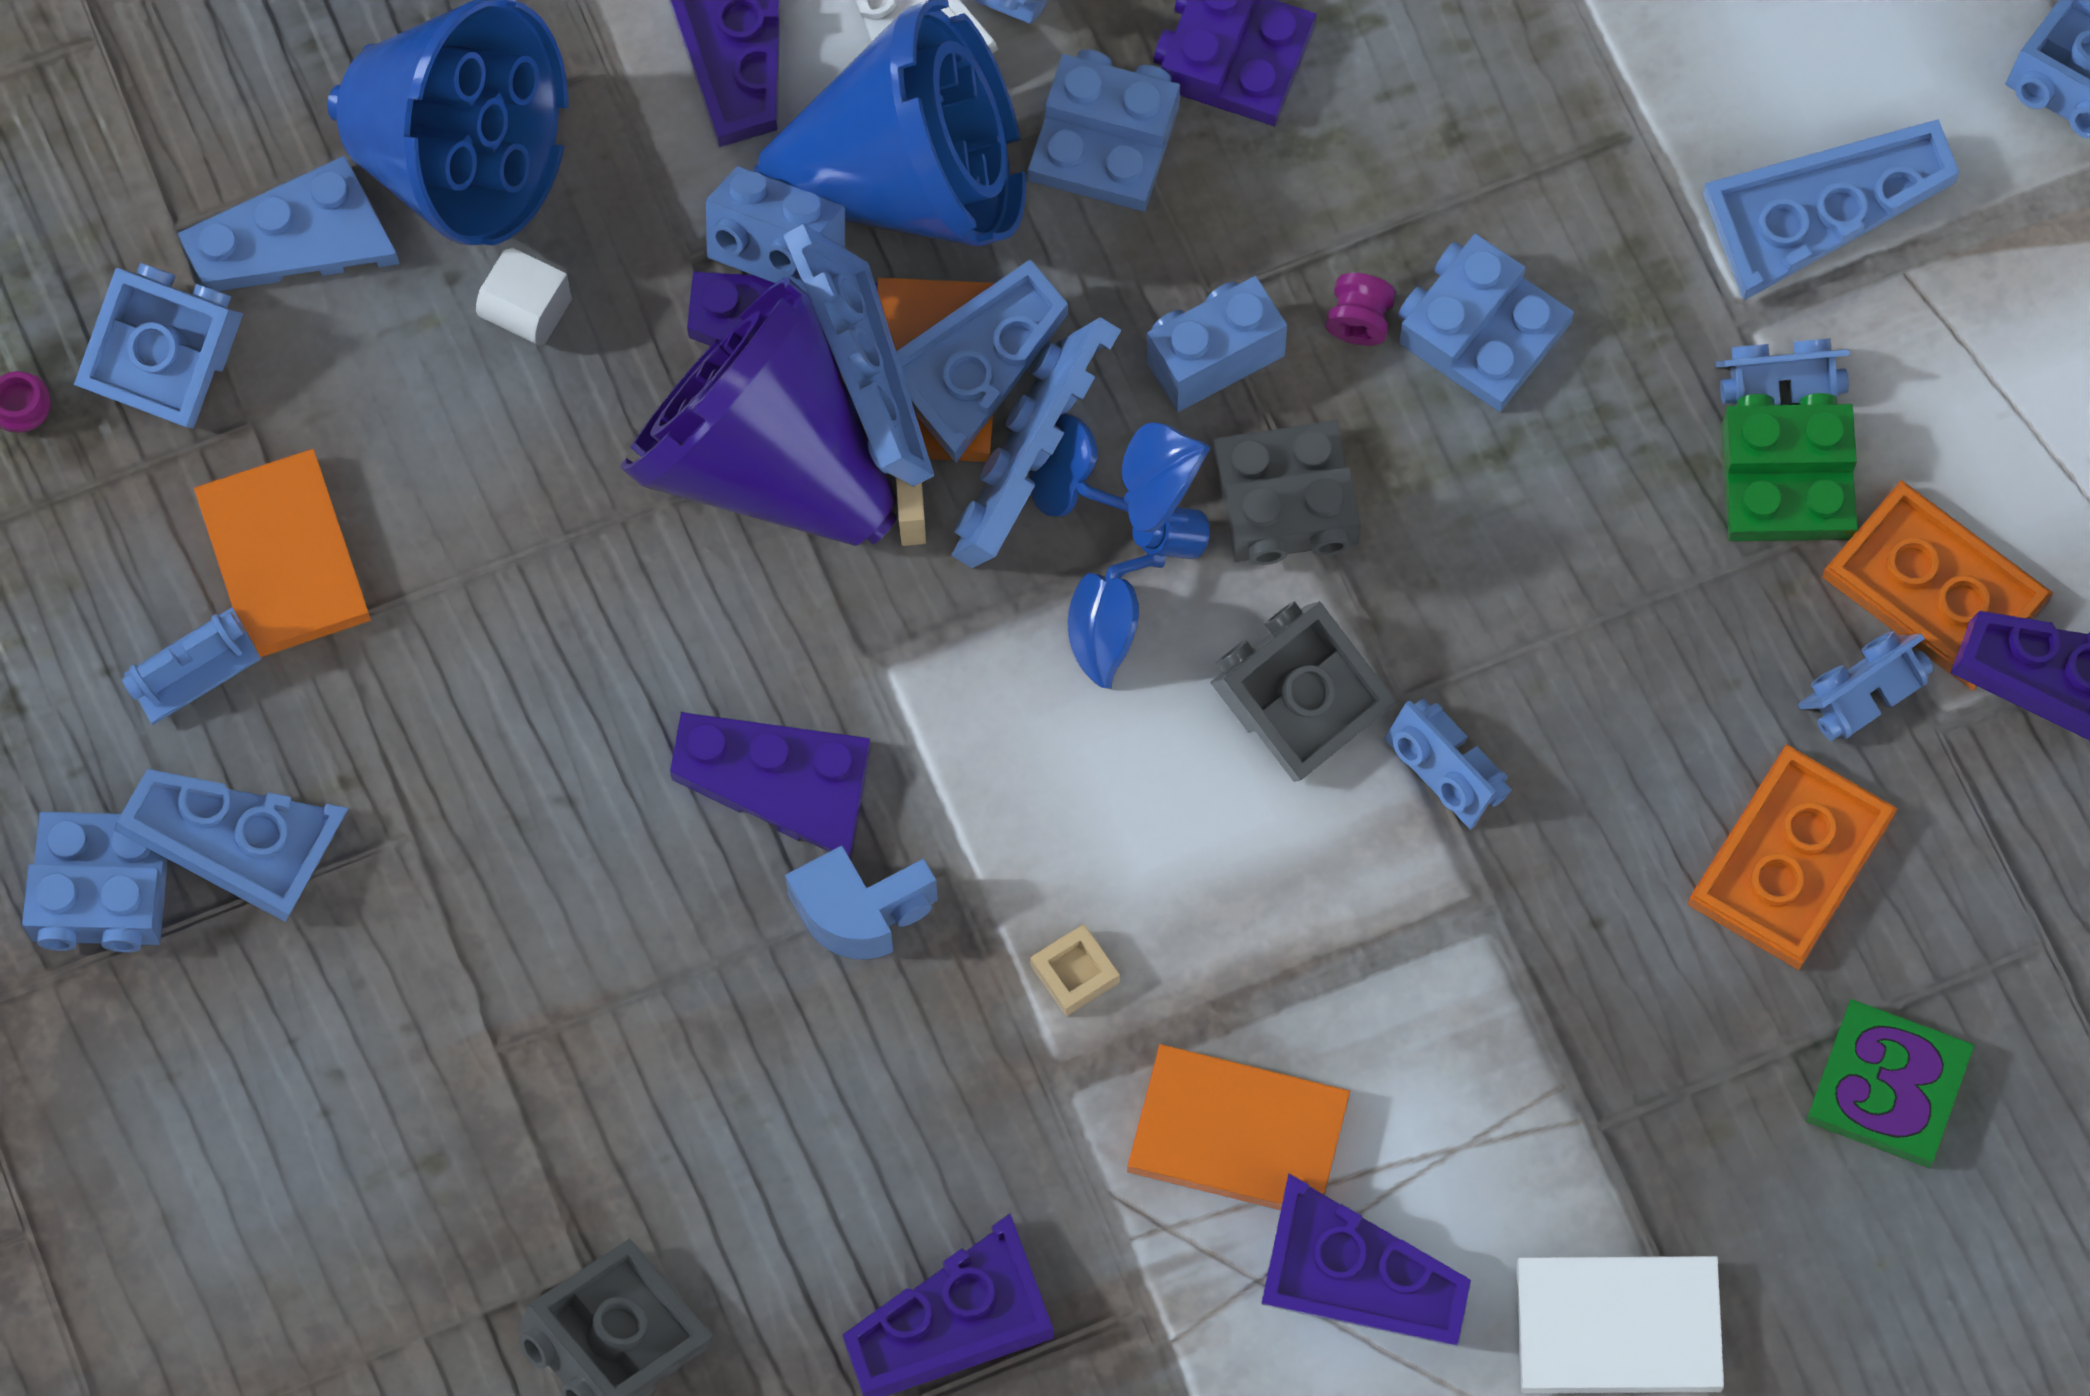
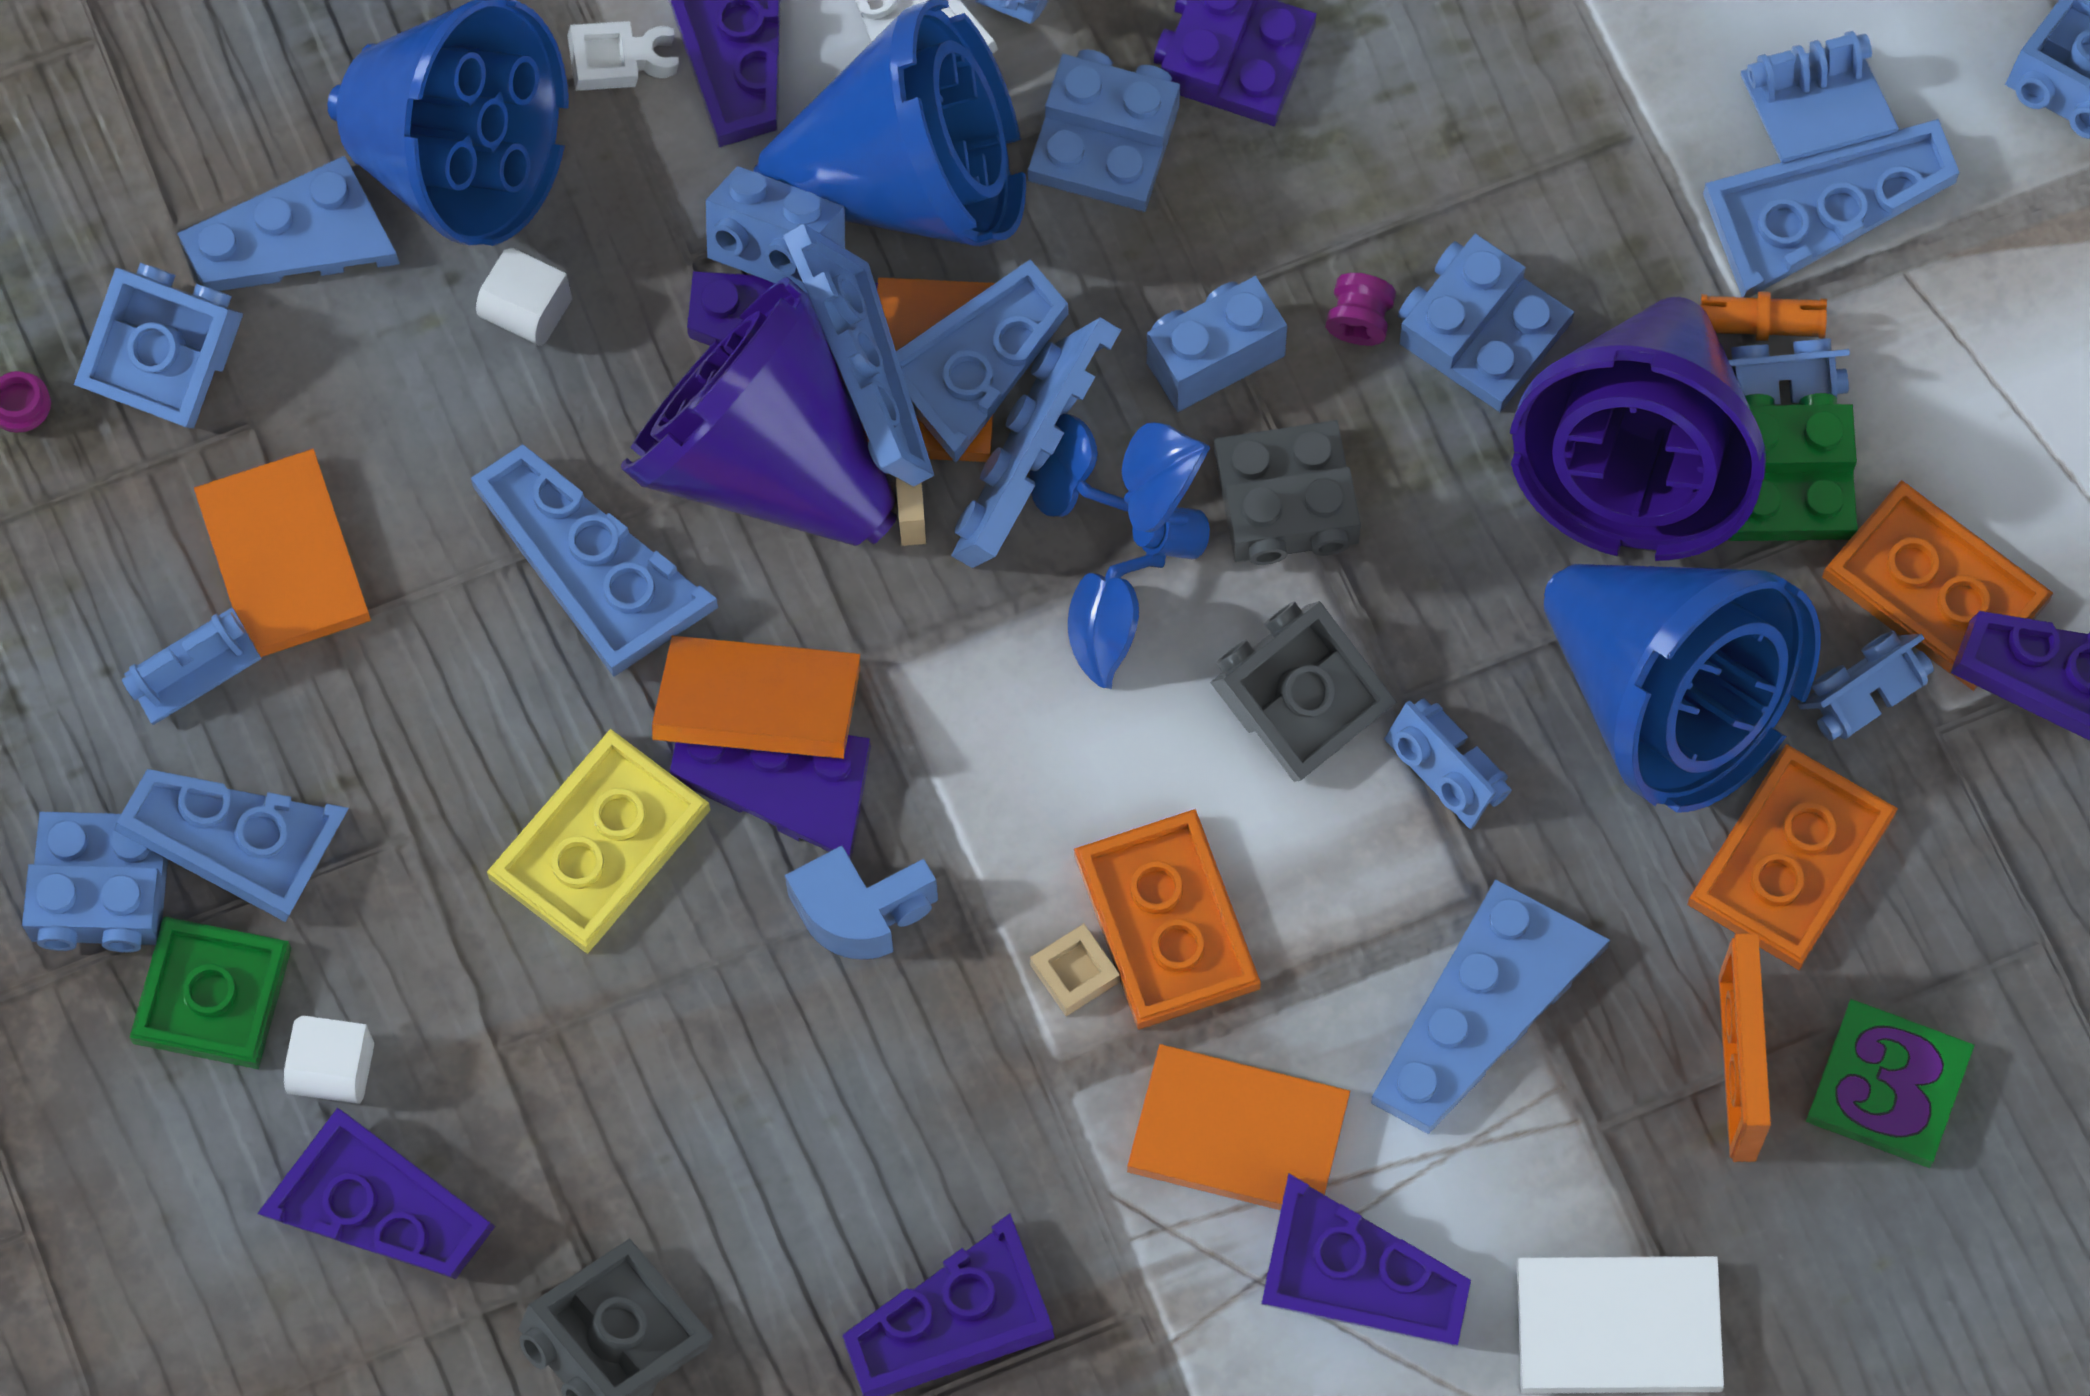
none -> green tile [129,916,292,1069]
none -> dark purple wing [257,1107,496,1279]
none -> white piece [284,1015,374,1104]
none -> medium blue wing [471,444,718,677]
none -> light yellow tile [487,729,710,954]
none -> white plate [567,21,679,91]
none -> orange tile [652,635,861,759]
none -> orange tile [1074,809,1261,1030]
none -> medium blue wing [1371,879,1610,1134]
none -> dark purple cone [1510,297,1766,561]
none -> blue cone [1544,564,1821,813]
none -> orange pin [1700,292,1827,341]
none -> orange tile [1718,933,1771,1162]
none -> medium blue hinge [1740,31,1899,163]

